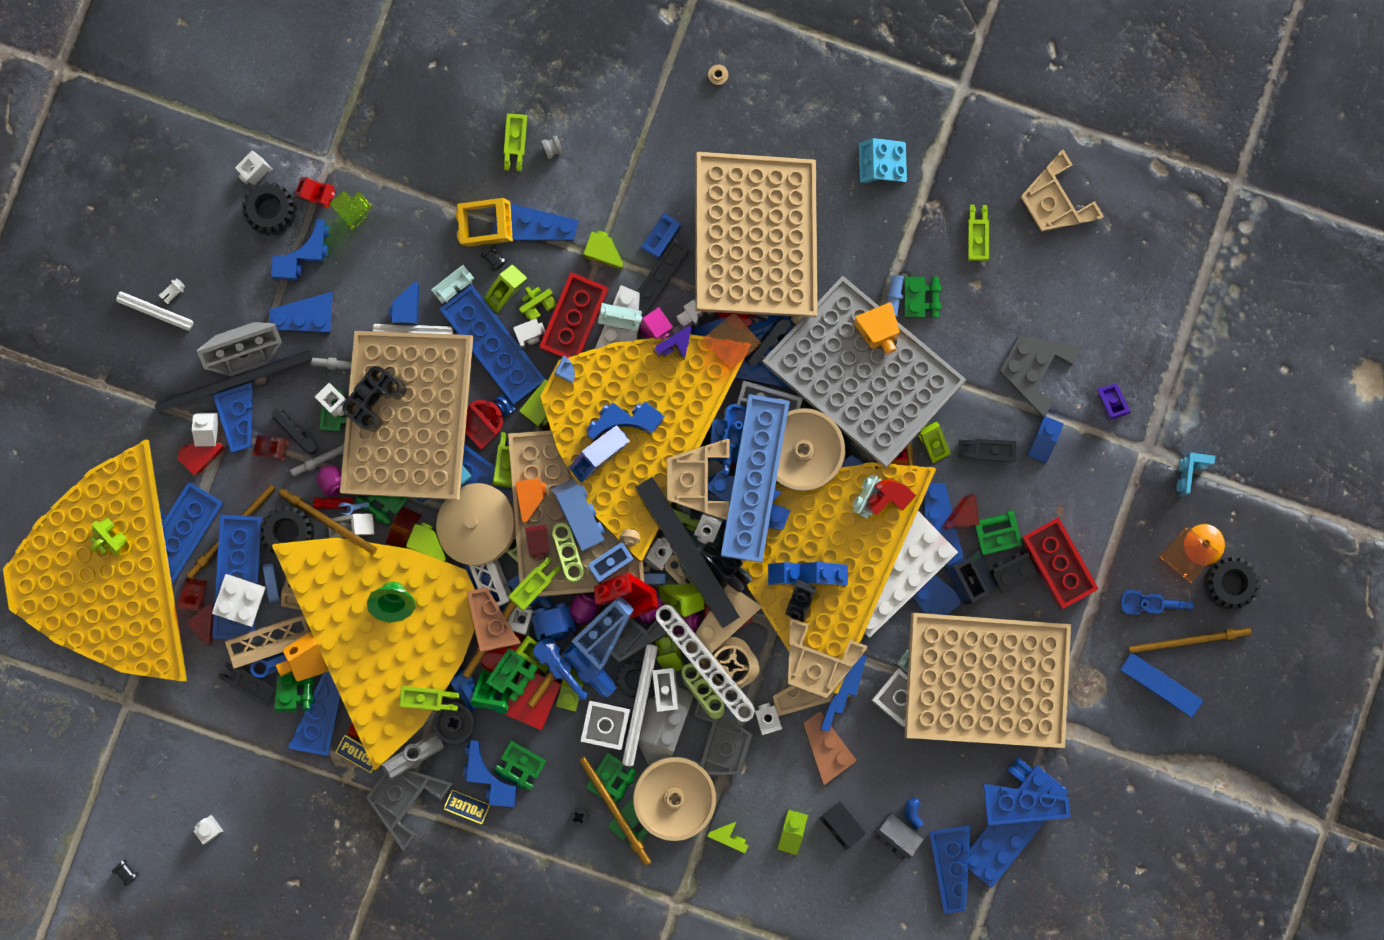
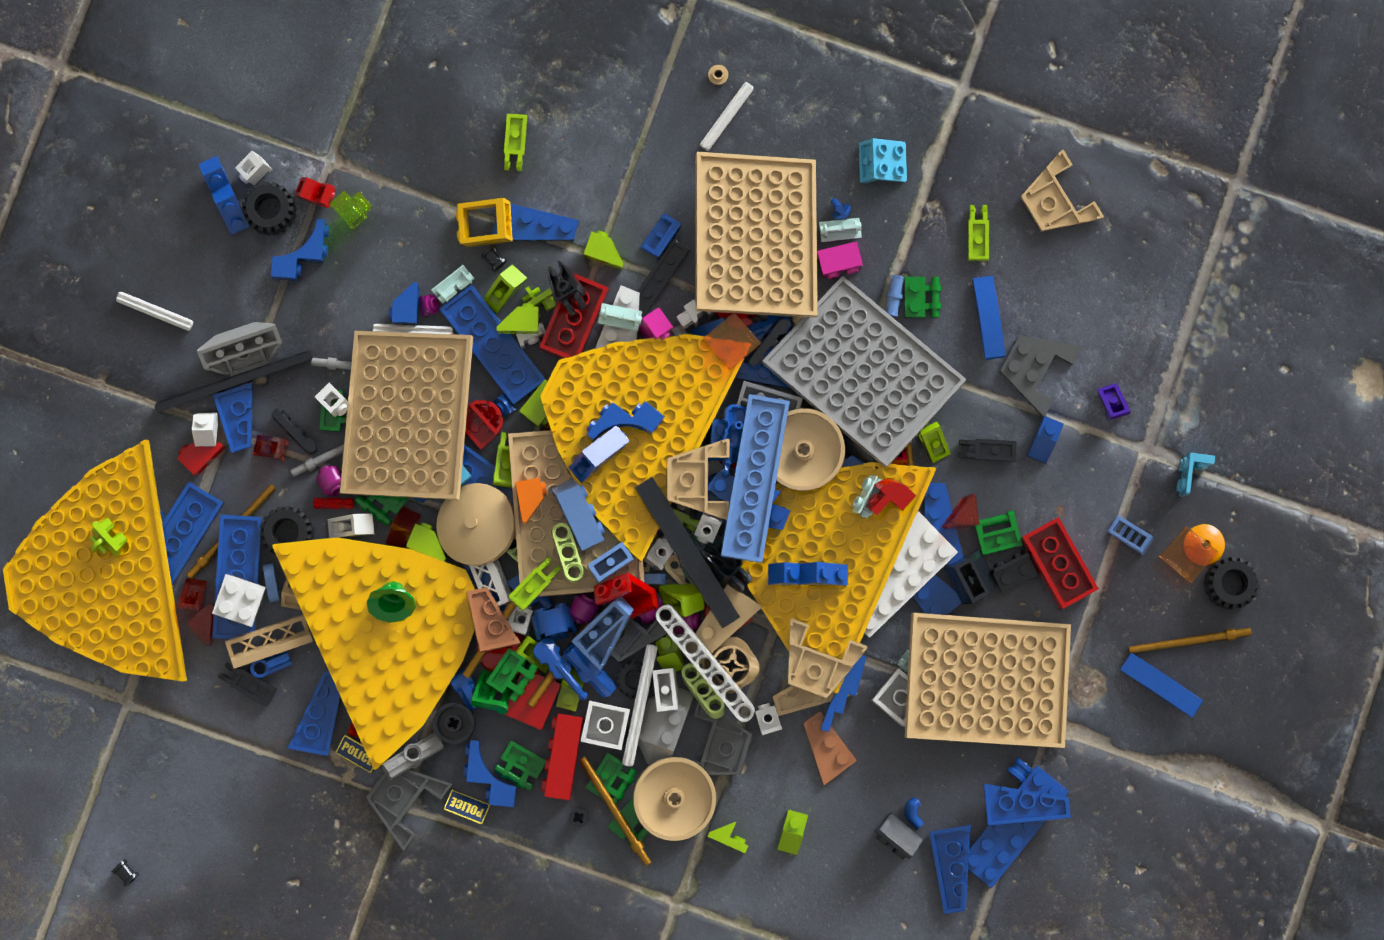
white pin [159,278,185,304] -> none
white brick [193,815,224,845] -> none
blue wing [269,292,333,333] -> none
light orange torso [275,632,328,681] -> none
green plate [275,671,314,712] -> none
pearl gold bar [278,488,377,555] -> none
medium blue hand [339,502,369,515] -> none
black beam [342,366,407,432] -> none
lime hinge [399,686,459,711] -> none
dark red slope [525,524,550,560] -> none
light grey wheel [541,135,564,160] -> none
medium blue tile [554,356,575,384] -> none
tan plate [619,529,640,546] -> none
dark purple slope [653,326,691,360] -> none
black slope [785,579,817,622] -> none
black hinge [819,802,866,850] -> none
light orange torso [854,302,900,355] -> none
blue piece [1121,590,1195,615] -> none
none -> blue arch [199,156,250,235]
none -> magenta plate [419,294,439,317]
none -> lime slope [497,303,539,334]
none -> red brick [541,714,584,800]
none -> black hinge [548,261,587,316]
none -> white axle [700,82,753,151]
none -> dark pink brick [817,241,863,279]
none -> light aqua hinge [819,218,862,242]
none -> blue plate [830,198,851,220]
none -> blue slope [972,276,1006,360]
none -> medium blue slope [1107,515,1154,556]

